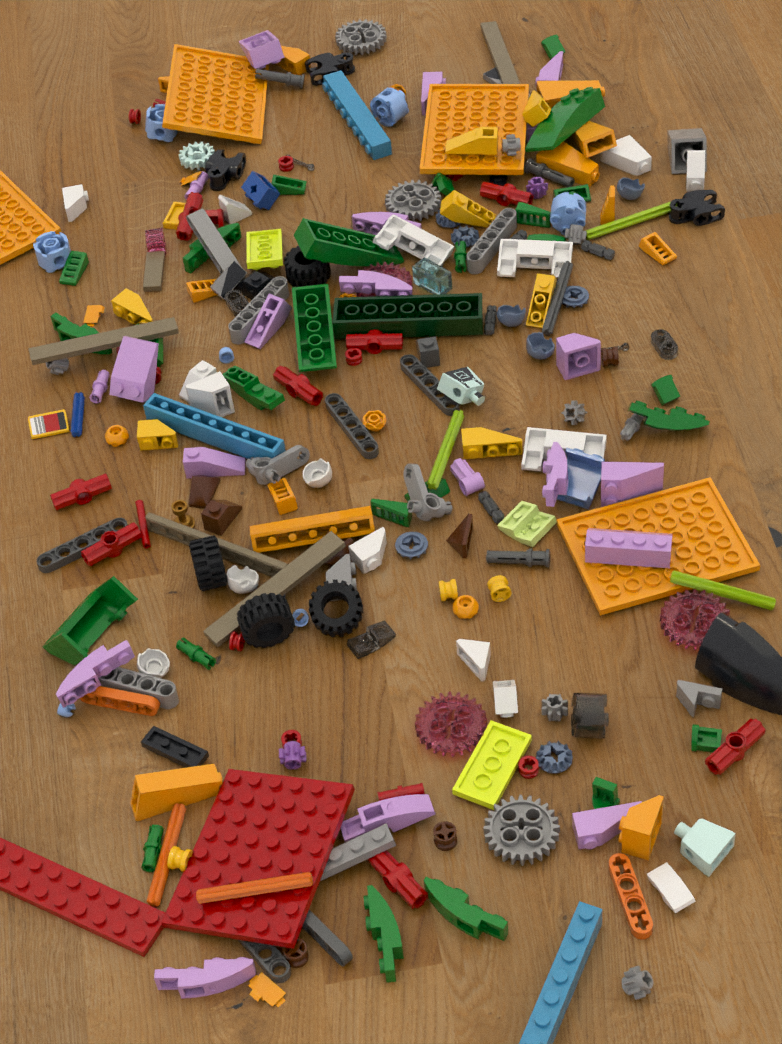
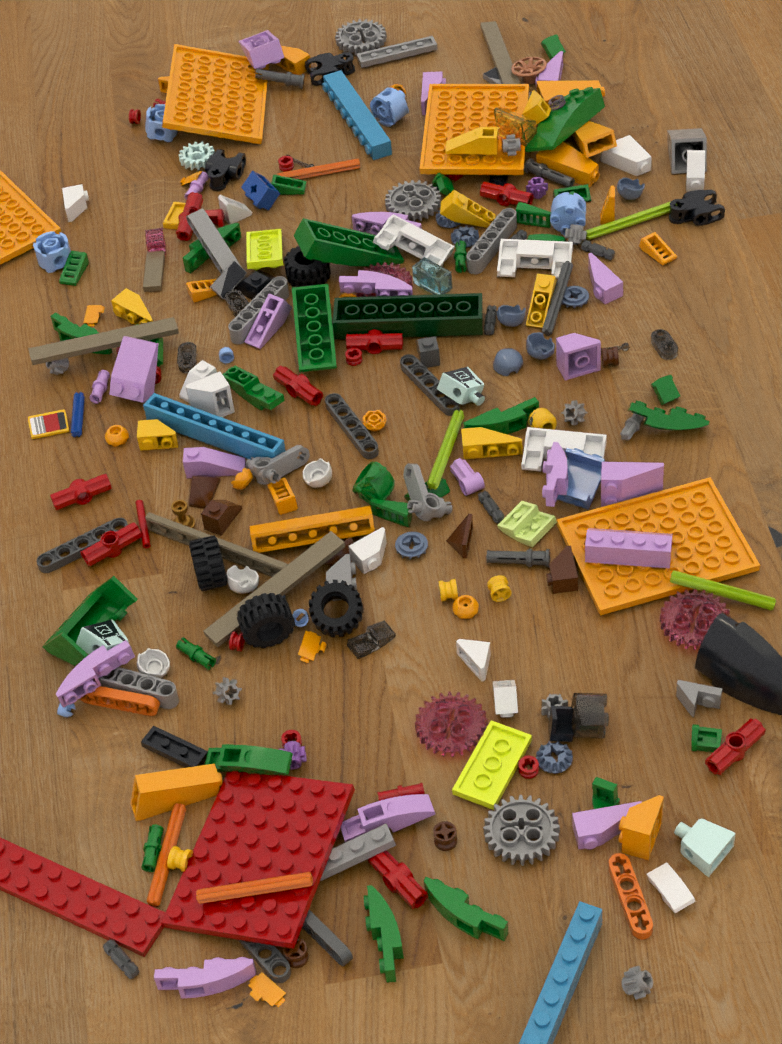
none -> light aqua torso [76,620,129,654]
none -> dark grey axle [103,939,139,979]
none -> clear smoke plate [177,342,197,373]
none -> green slope [205,744,293,775]
none -> light grey gear [213,677,242,705]
none -> light orange plate [231,468,253,490]
none -> orange axle [277,159,360,180]
none -> light orange piece [298,631,327,663]
none -> green piece [352,461,395,505]
none -> light grey plate [357,36,438,68]
none -> green slope [463,397,539,434]
none -> sand blue hair [493,348,523,376]
none -> clear yellow slope [494,108,537,146]
none -> nougat wheel [511,57,547,84]
none -> yellow head [528,408,557,430]
none -> reddish brown slope [546,545,578,594]
none -> clear smoke tile [548,95,566,110]
none -> black panel [548,706,573,742]
none -> lavender slope [588,253,623,304]

